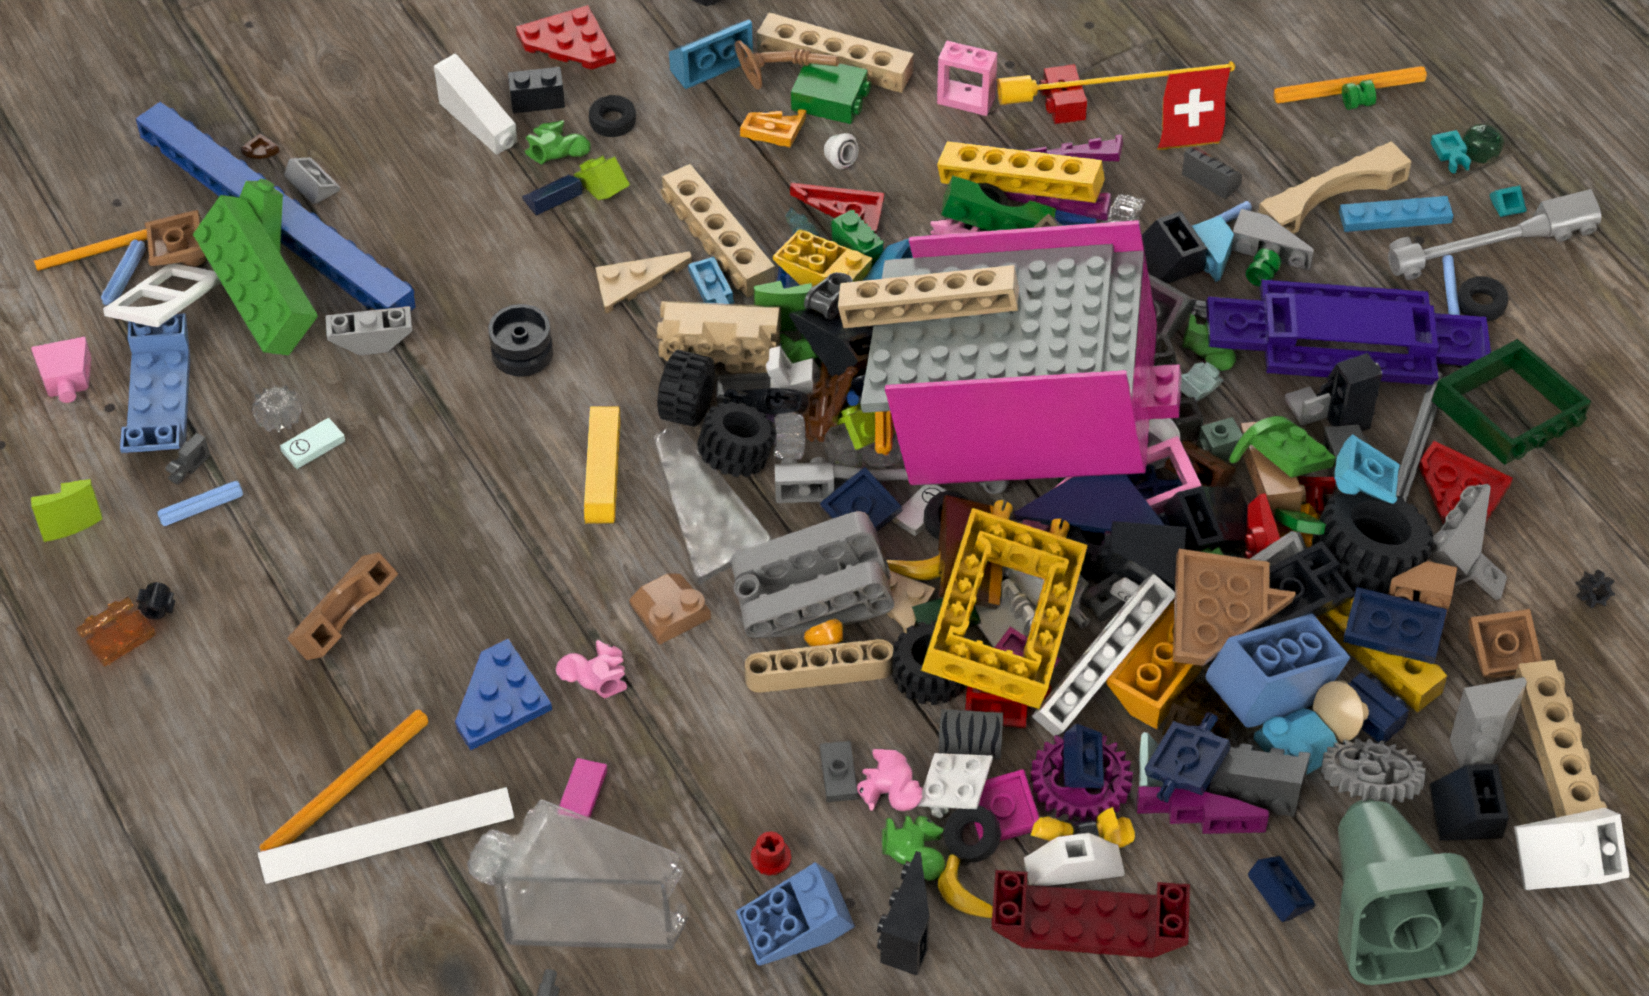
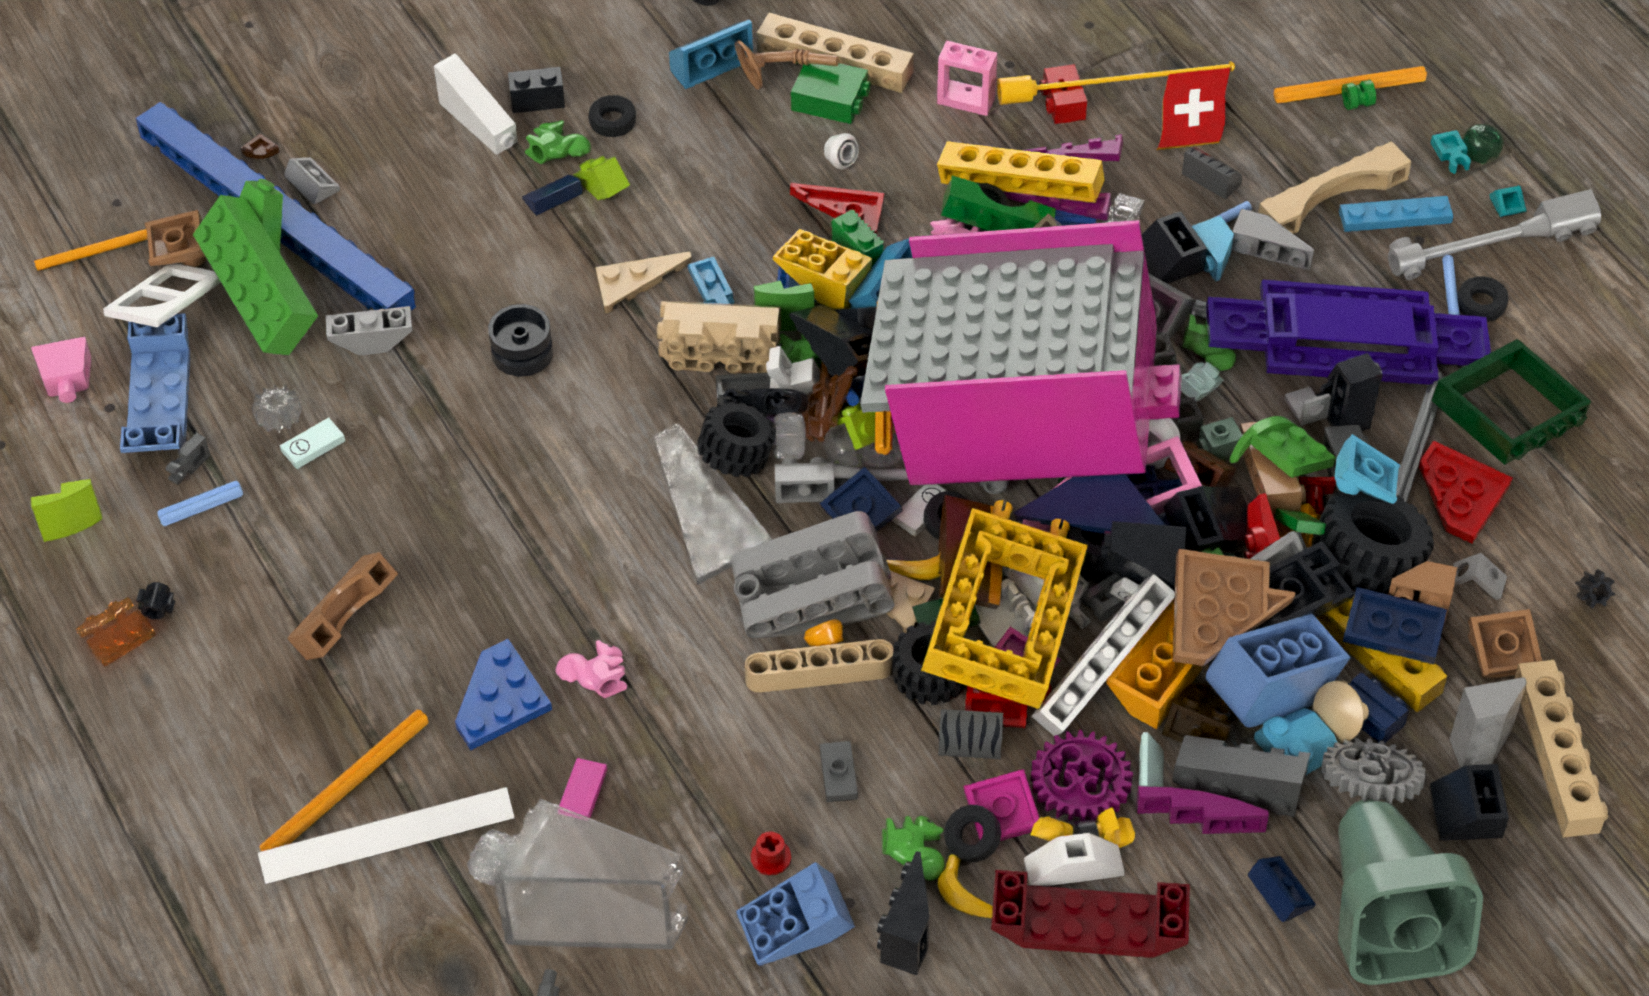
light blue axle [101,239,146,305] -> none
plate [515,5,616,70] -> none
yellow beam [584,406,620,524] -> none
medium nougat slope [629,573,711,645] -> none
black tyre [657,350,715,427] -> none
tan brick [661,164,775,298] -> none
light orange wing [740,109,806,147] -> none
clear light blue plate [785,207,820,237] -> none
dark grey piece [804,272,853,320] -> none
tan brick [838,265,1019,328] -> none
bright pink animal [857,749,923,811] -> none
white hinge [918,753,993,818] -> none
dark blue slope [1063,723,1104,788] -> none
dark blue plate [1144,712,1231,802] -> none
green wheel [1245,249,1282,287] -> none
light grey slope [1429,484,1491,576] -> none
white slope [1514,808,1630,890] -> none

